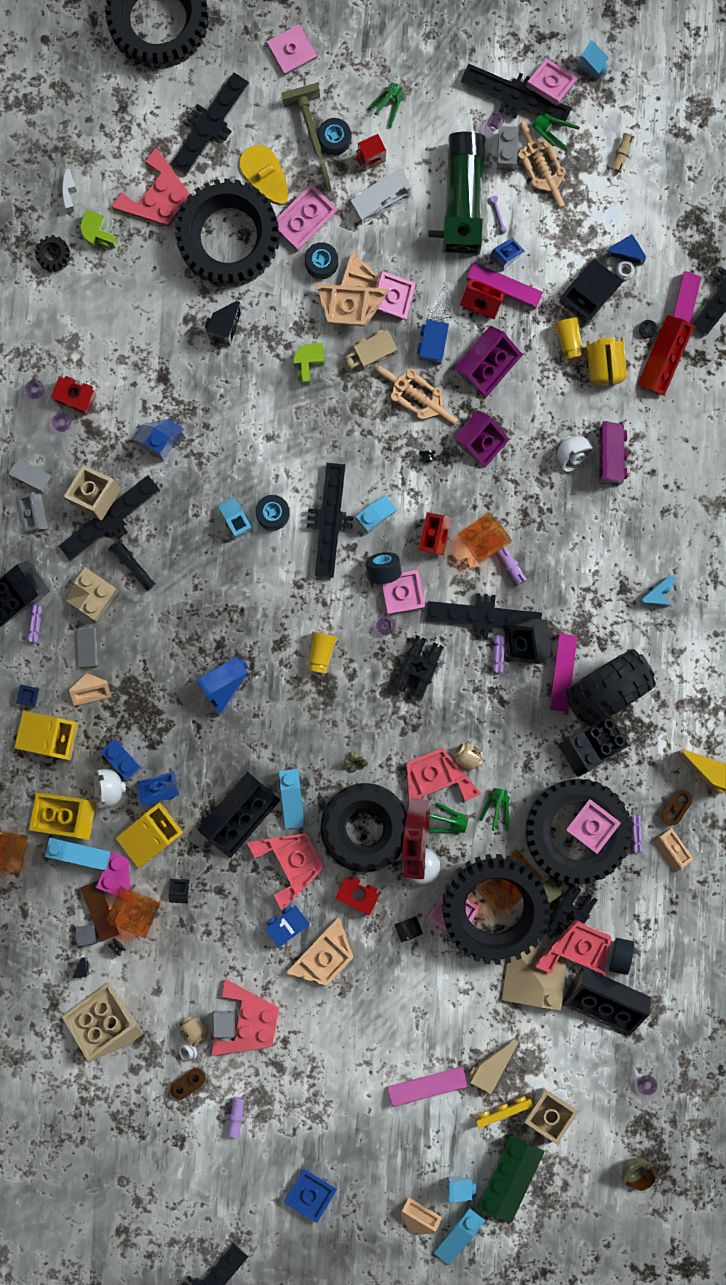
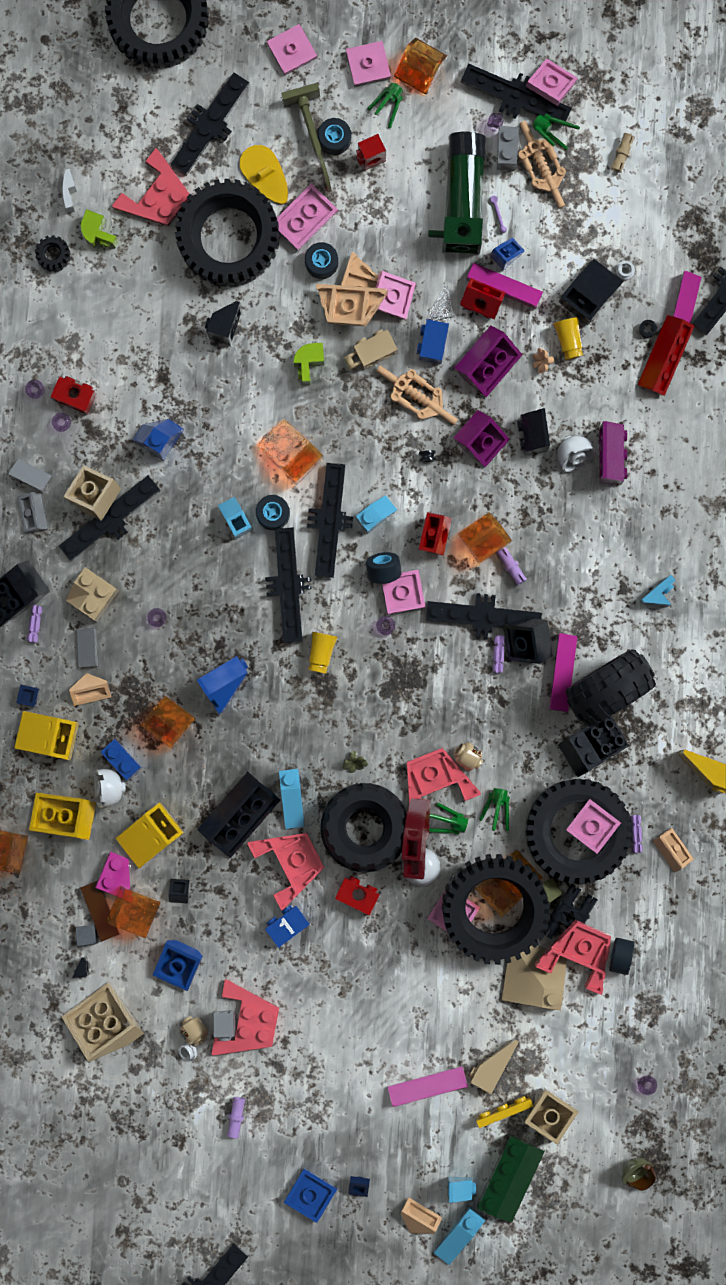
medium azure slope [45,838,111,870] -> none
black pin [108,539,156,591] -> none
black bush [108,938,127,957] -> none
blue plate [138,771,179,806] -> none
reddish brown plate [170,1068,206,1100] -> none
light nougat wing [287,918,354,986] -> none
white wedge [351,168,411,224] -> none
black pin [393,635,444,700] -> none
black slope [395,916,423,942] -> none
black slope [562,966,651,1035] -> none
medium azure slope [578,40,609,79] -> none
yellow cylinder [586,337,627,386] -> none
blue slope [607,234,646,264] -> none
reddish brown plate [661,790,692,825] -> none
none -> clear orange slope [140,696,196,749]
none -> clear purple plate [147,608,167,627]
none -> blue slope [153,940,203,991]
none -> clear orange slope [257,419,324,485]
none -> black hinge [265,527,312,643]
none -> bright pink plate [346,41,391,87]
none -> dark blue plate [348,1176,370,1197]
none -> clear orange slope [394,37,447,95]
none -> black slope [517,408,550,455]
none -> light nougat plant [533,348,554,373]

